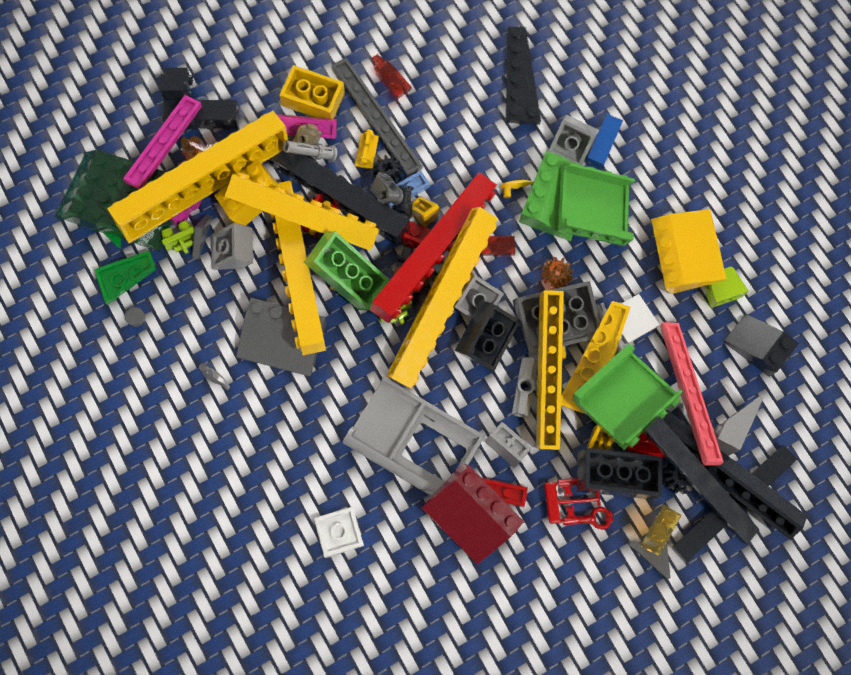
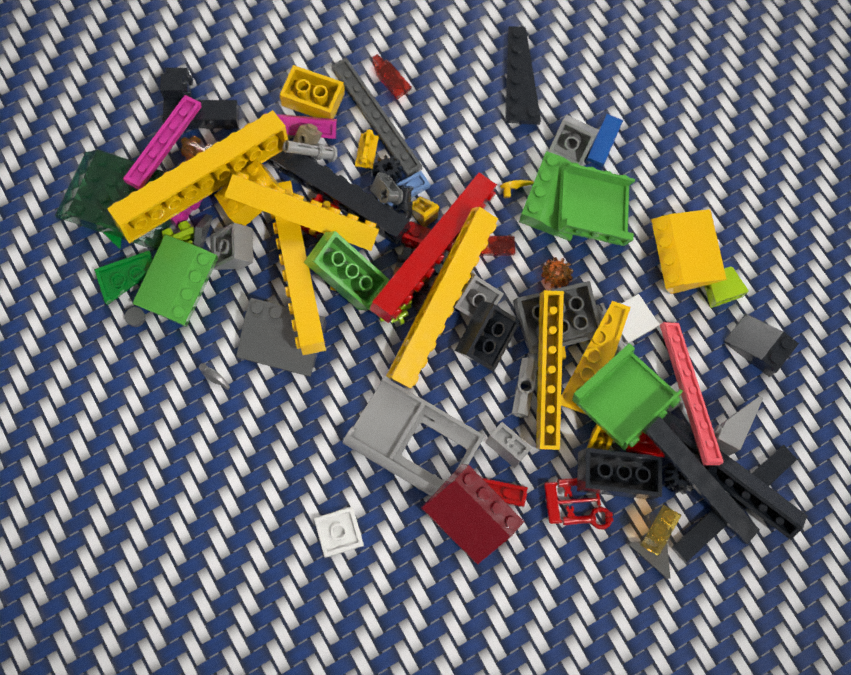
none -> bright green slope [132,235,218,327]

